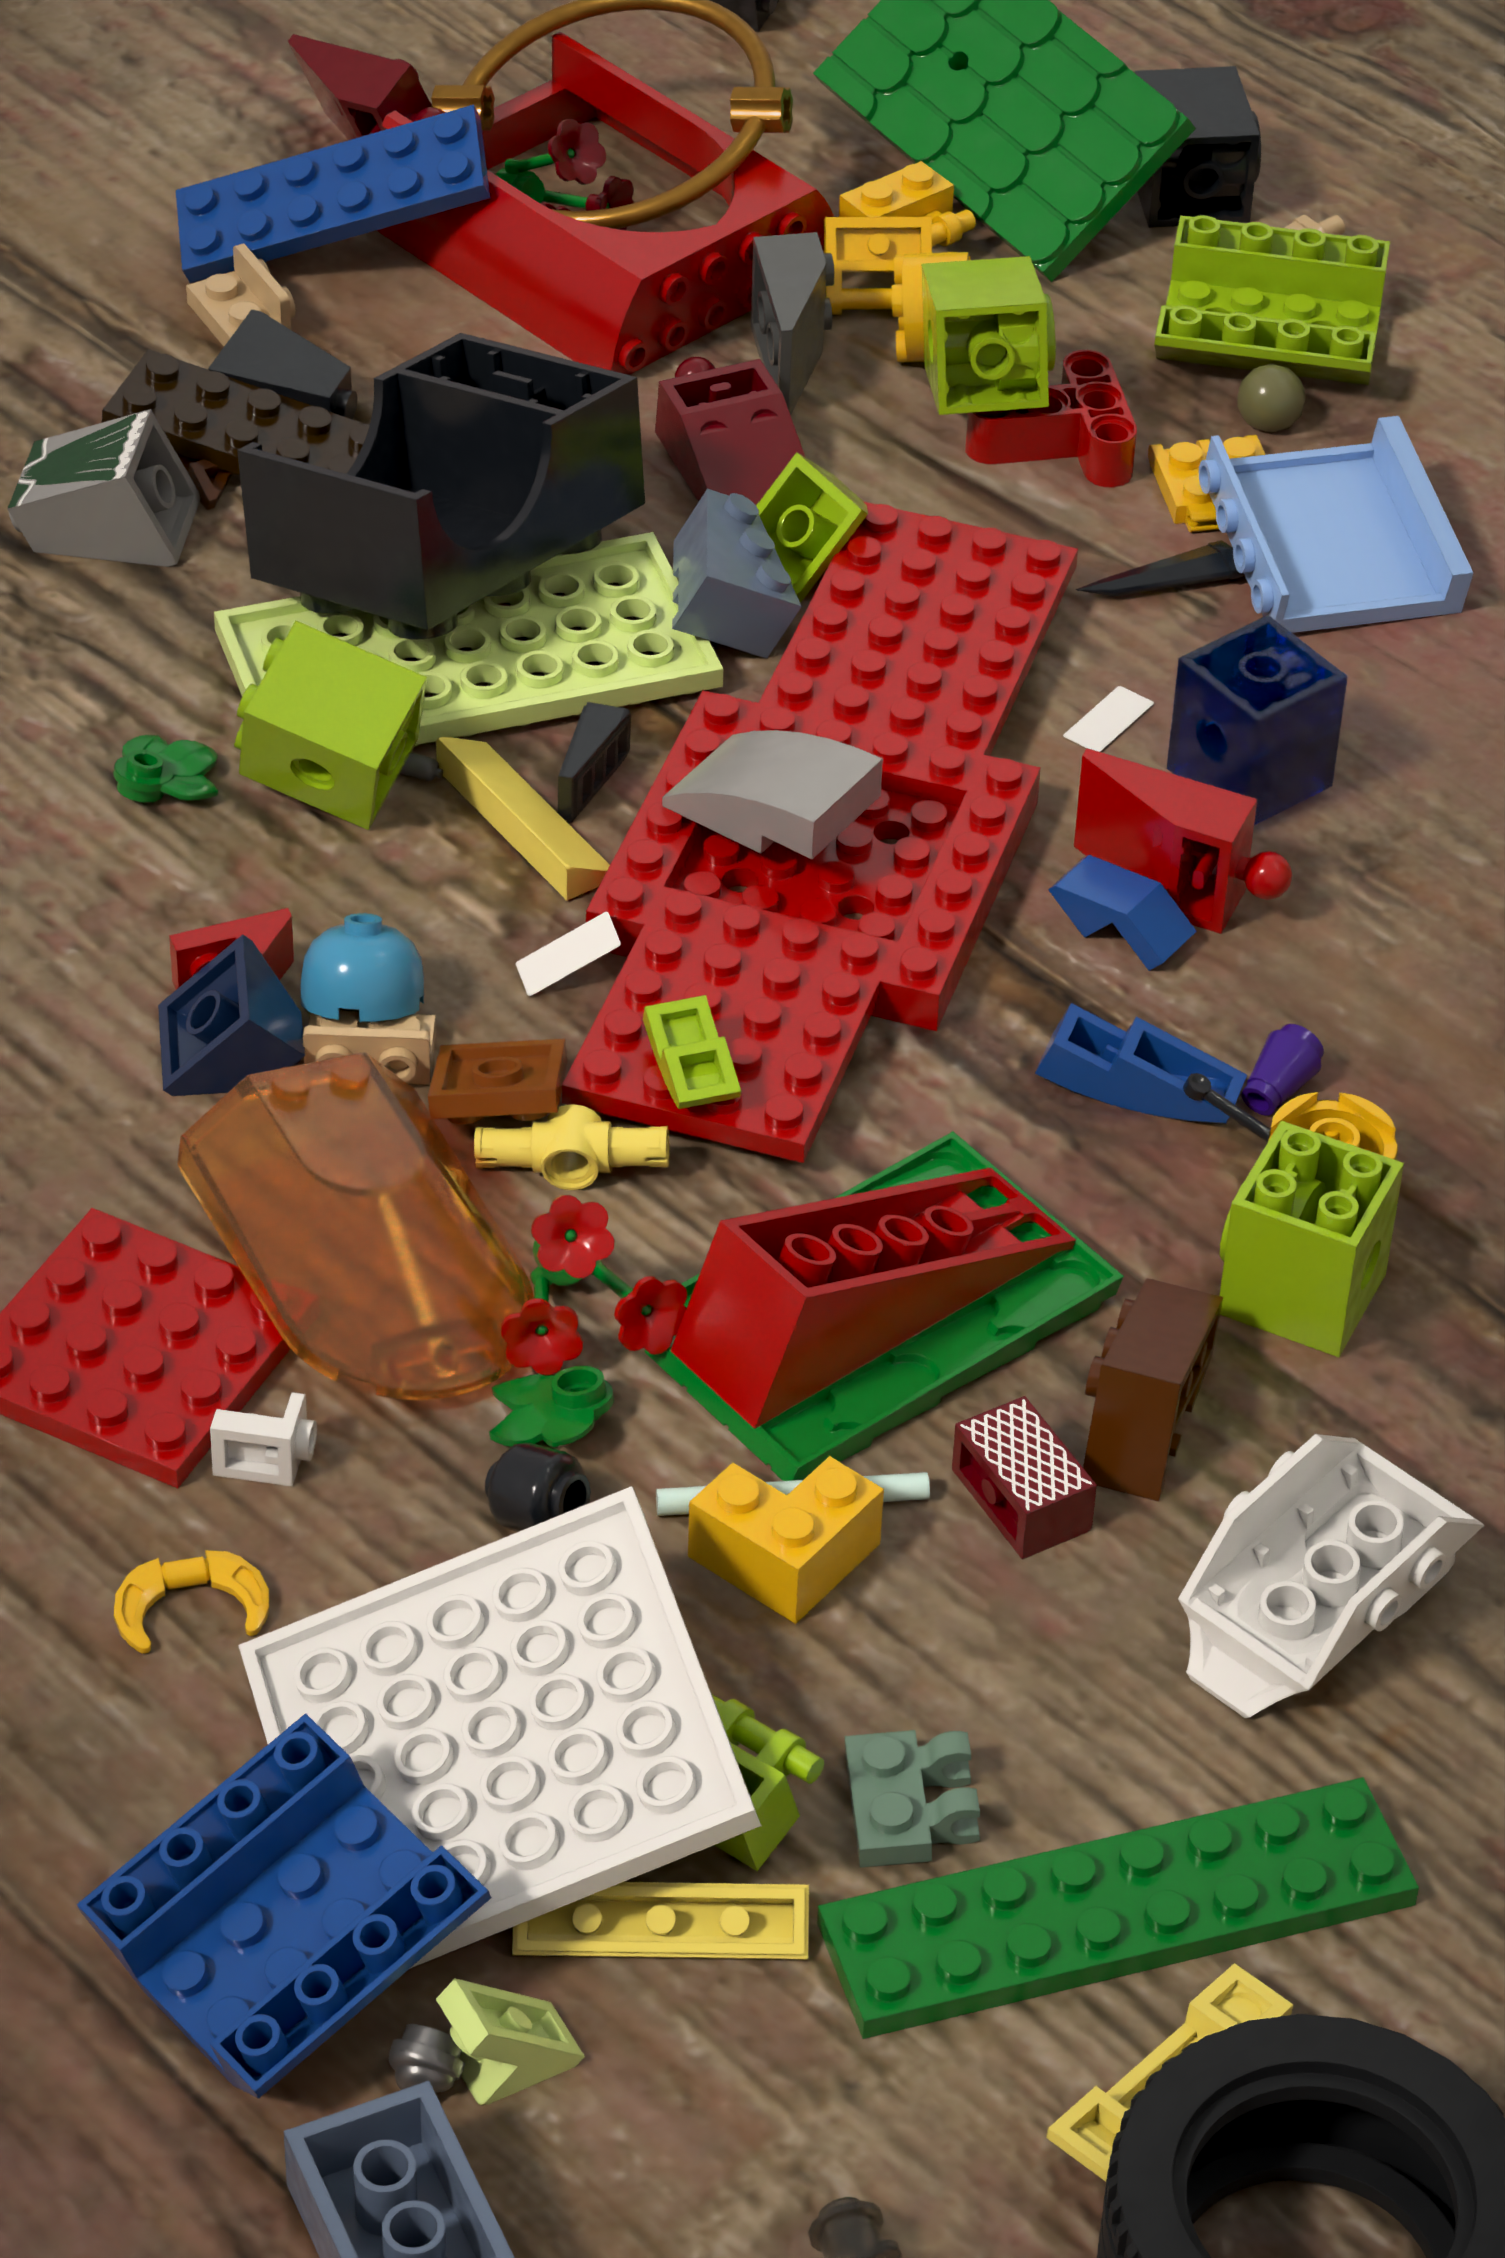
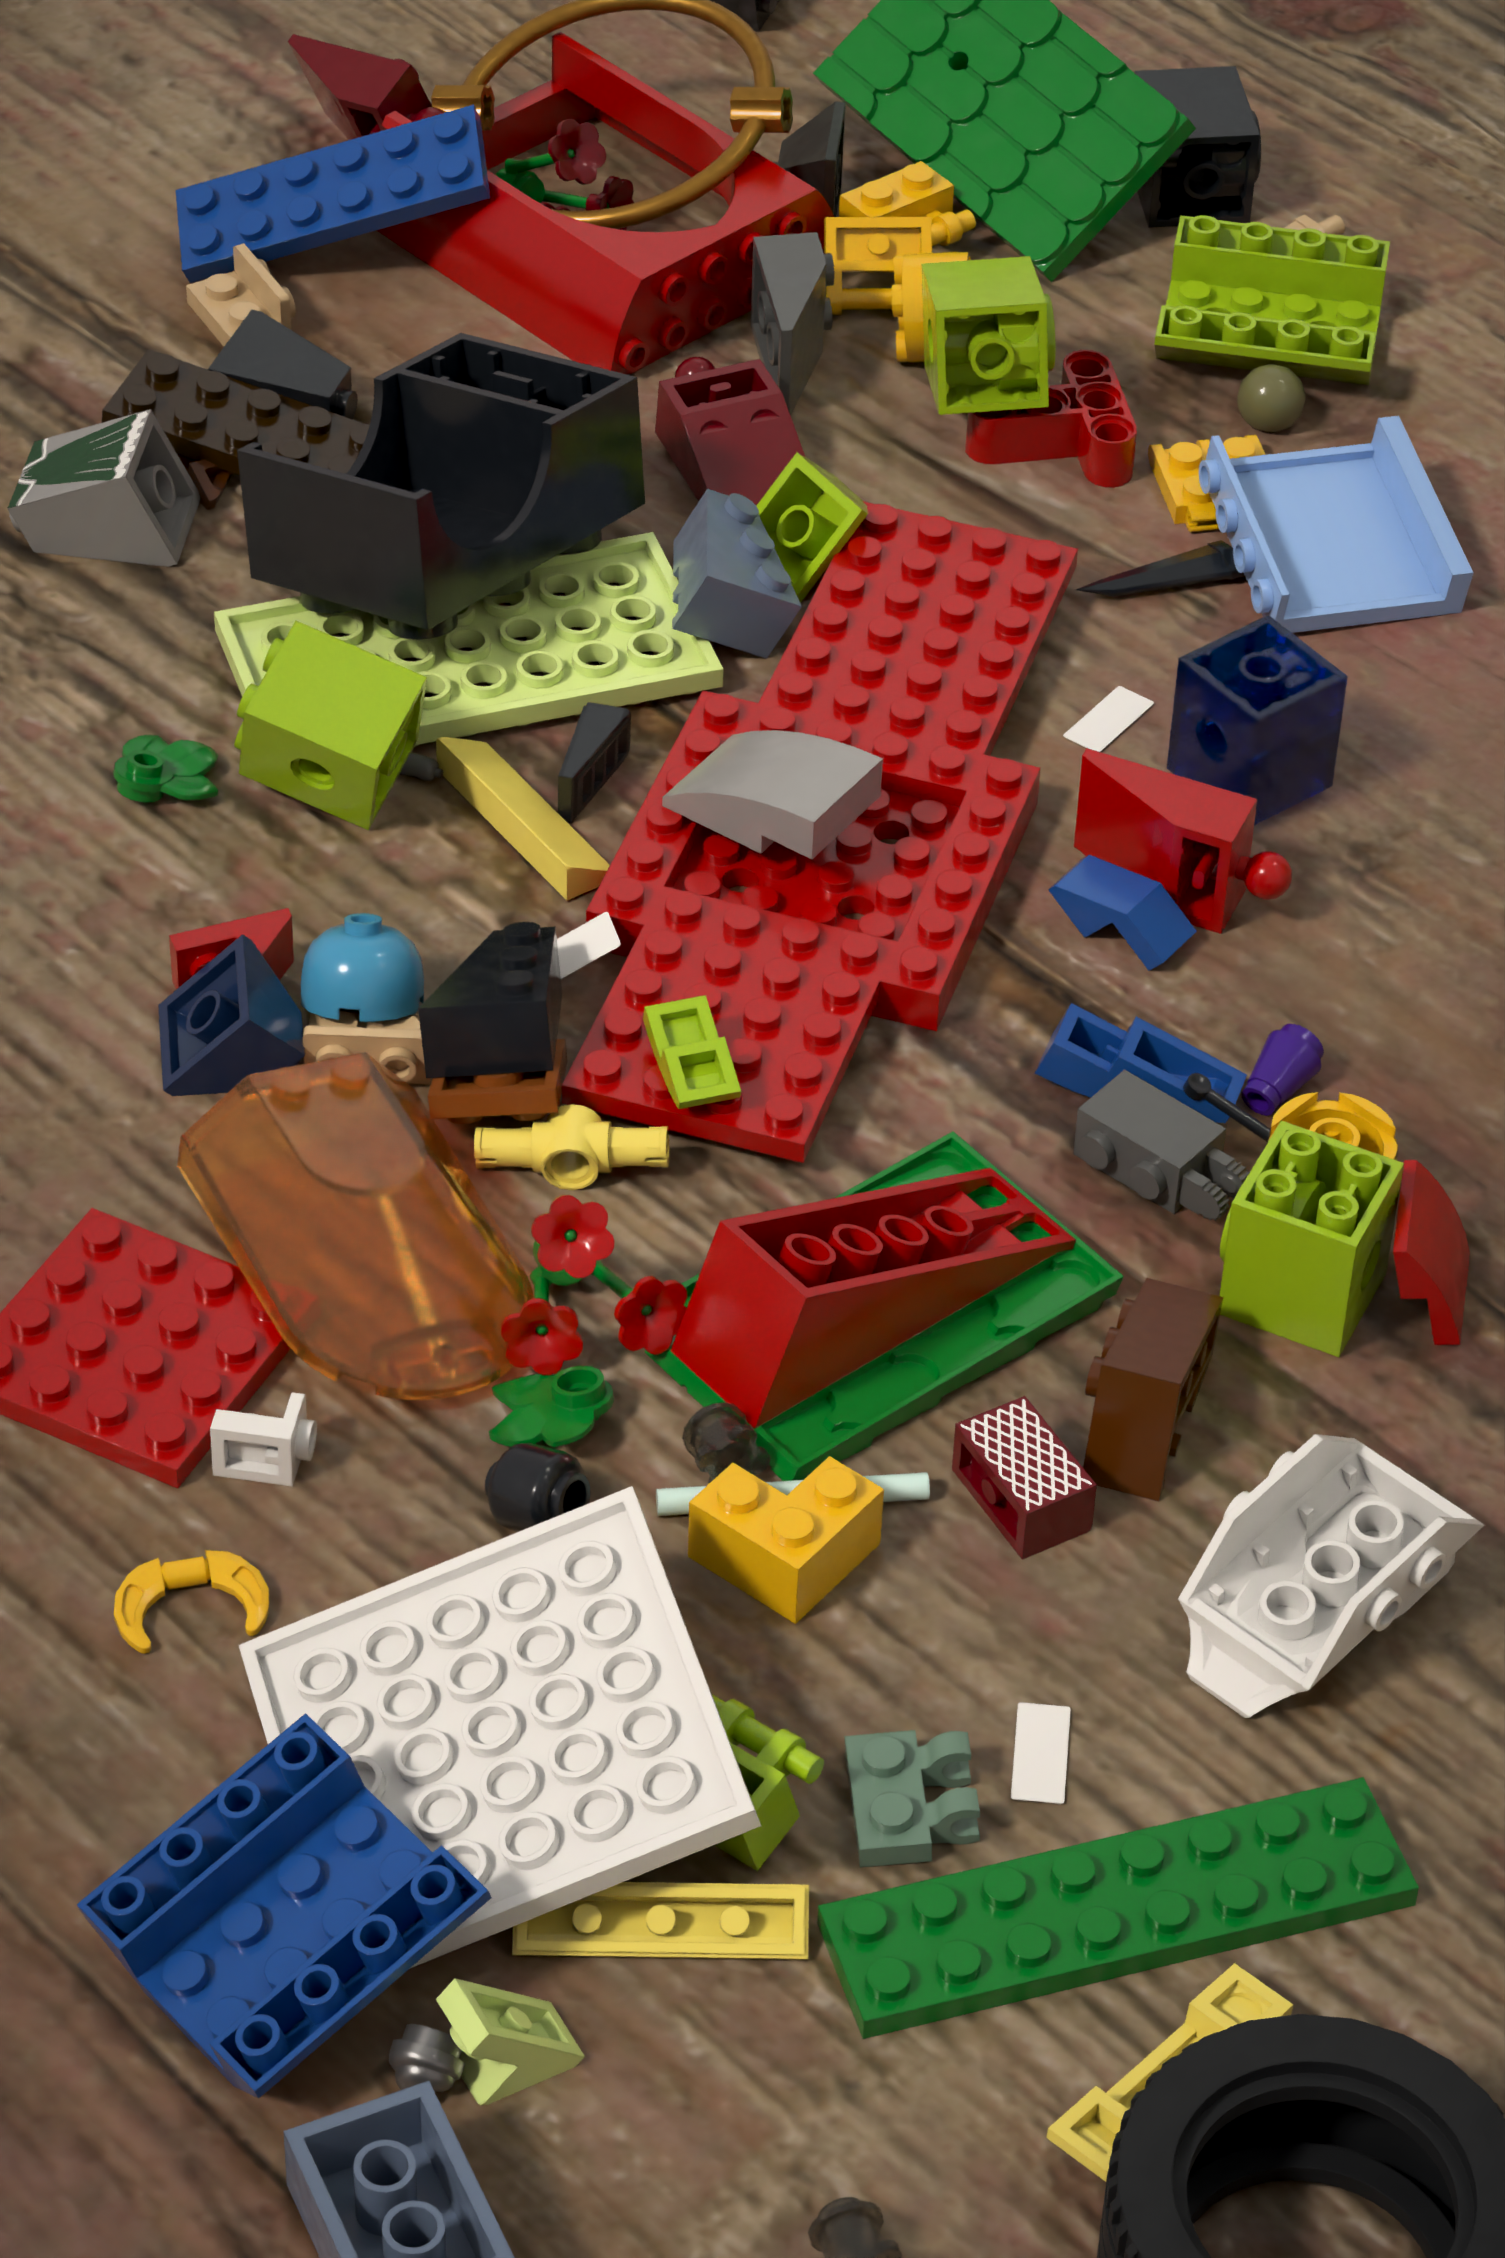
none -> black wedge [418,922,562,1079]
none -> clear smoke brick [682,1402,770,1484]
none -> pearl dark grey slope [772,101,846,217]
none -> white sticker [1011,1702,1071,1804]
none -> dark grey hinge [1073,1069,1250,1221]
none -> red slope [1393,1160,1470,1345]

